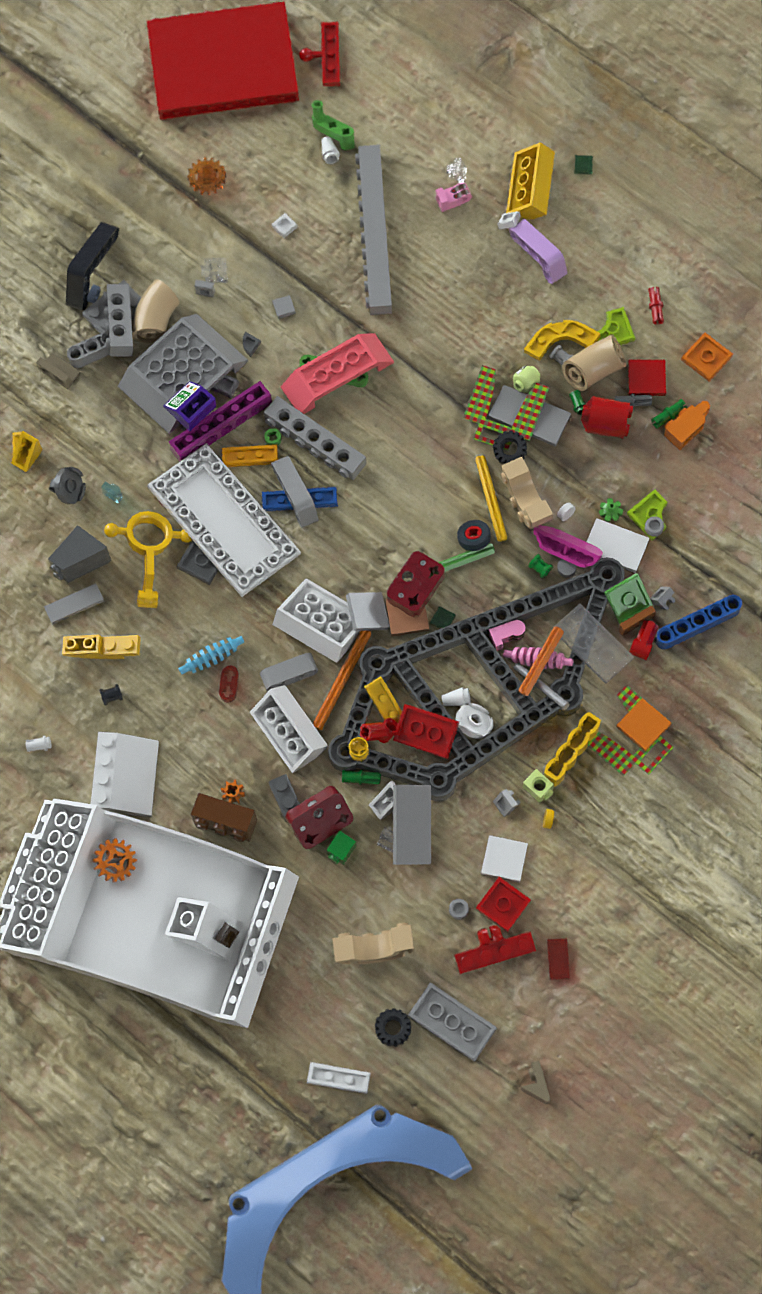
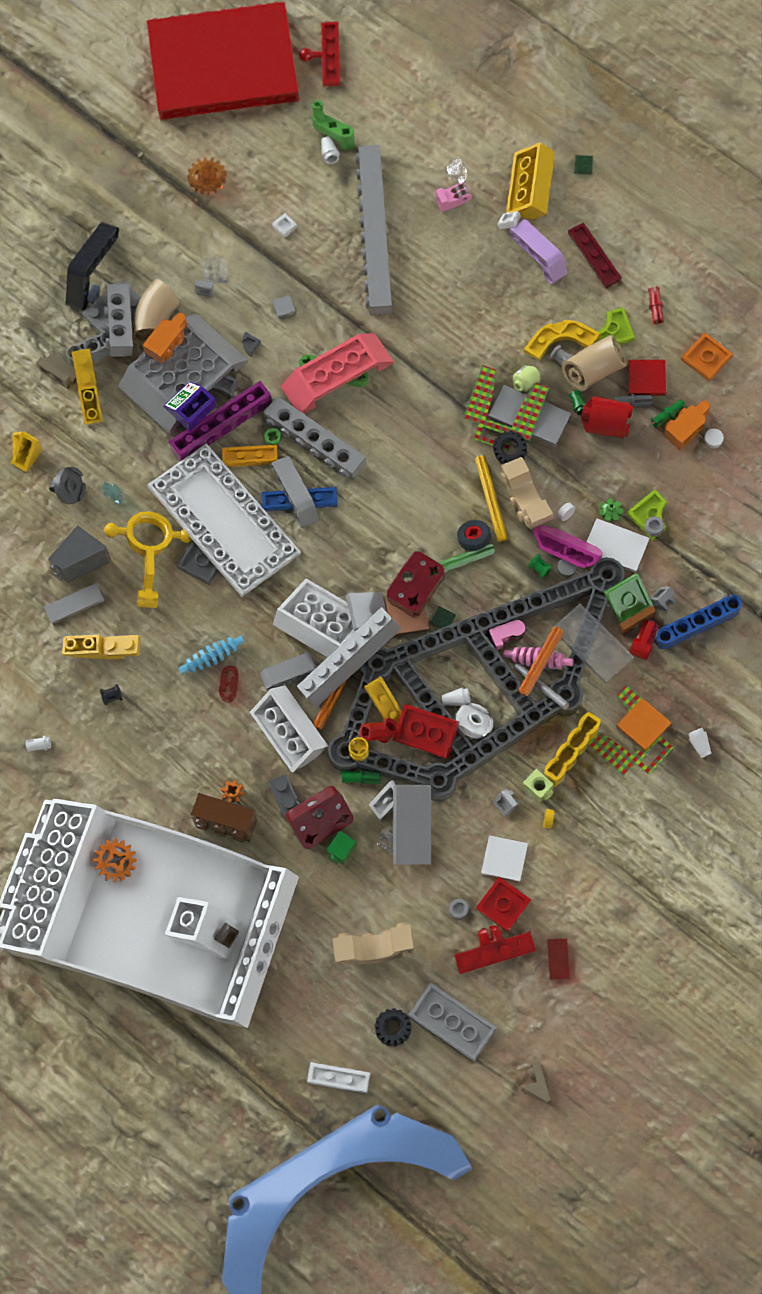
white slope [91,732,159,817] -> none
none -> yellow slope [72,348,103,425]
none -> orange hinge [143,312,187,364]
none -> light grey brick [297,607,402,707]
none -> dark red tile [568,222,622,289]
none -> white cone [688,728,712,758]
none -> white tile [704,429,724,448]

